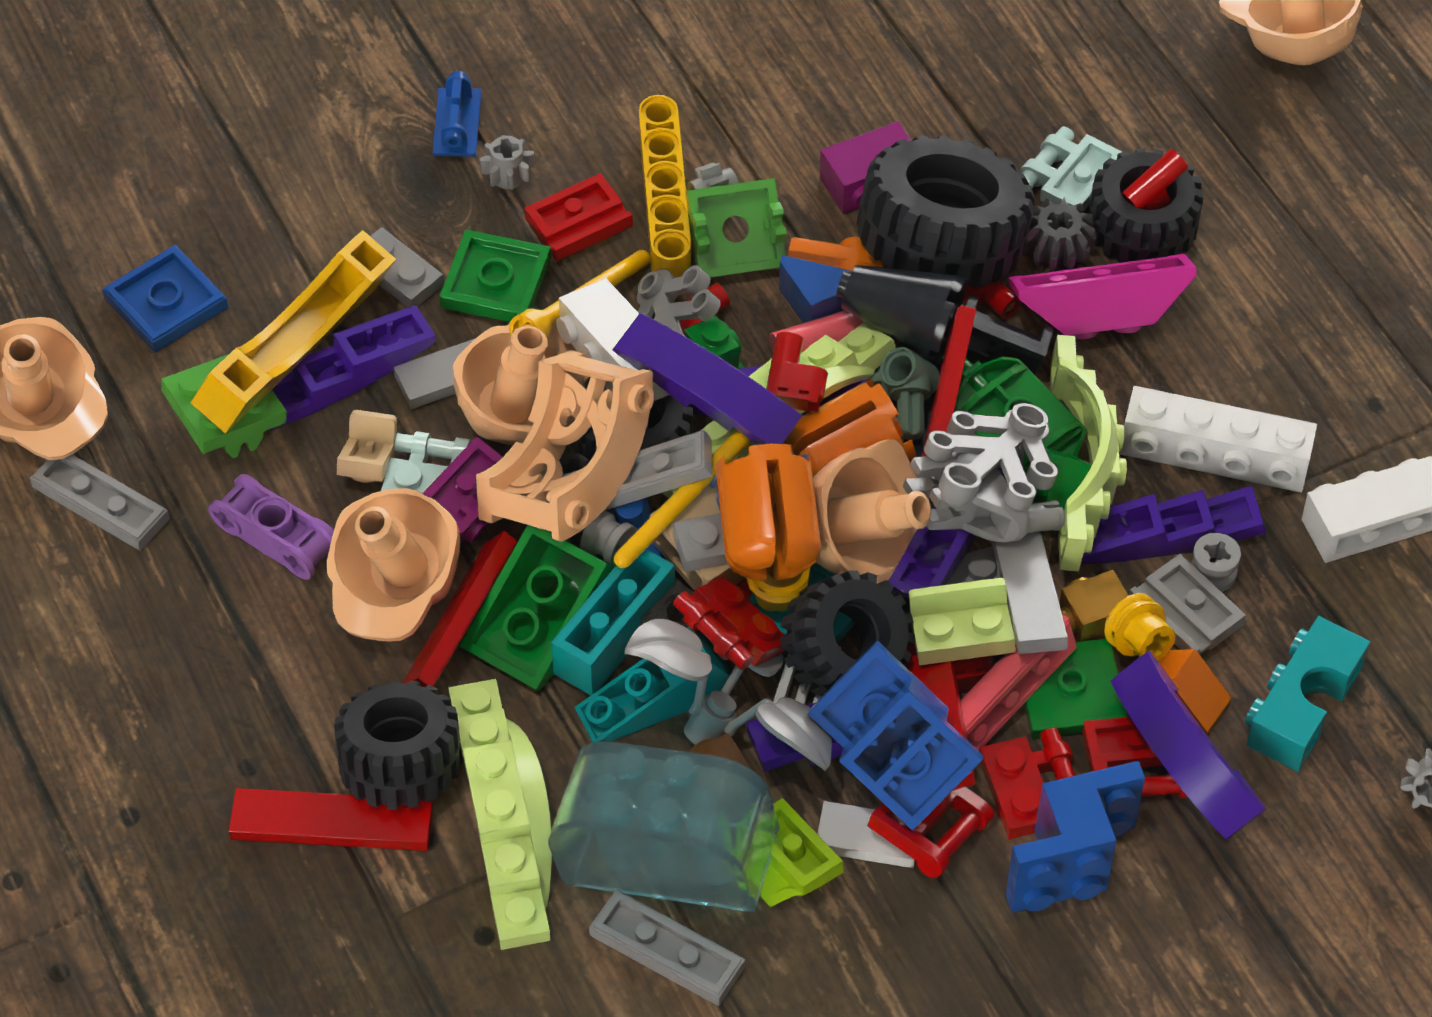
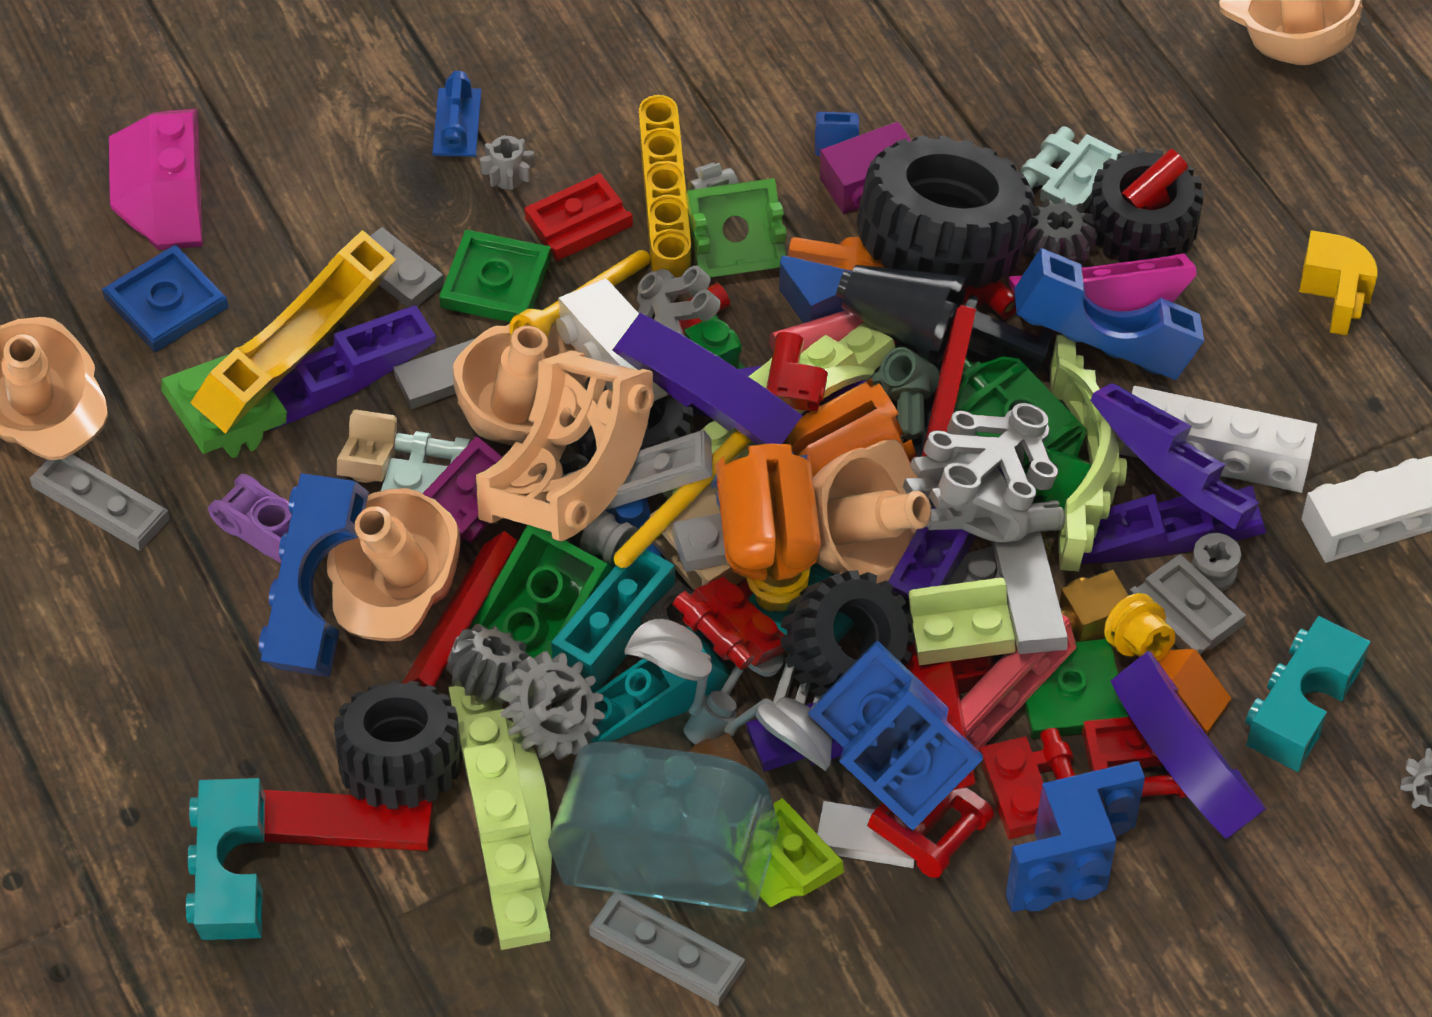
none -> dark pink wedge [109,108,203,250]
none -> teal arch [186,778,266,940]
none -> blue arch [259,473,369,678]
none -> dark grey gear [446,624,530,704]
none -> light grey gear [499,651,605,760]
none -> blue slope [815,112,859,157]
none -> blue arch [1014,248,1204,380]
none -> dark purple slope [1090,383,1259,530]
none -> yellow brick [1299,230,1377,336]

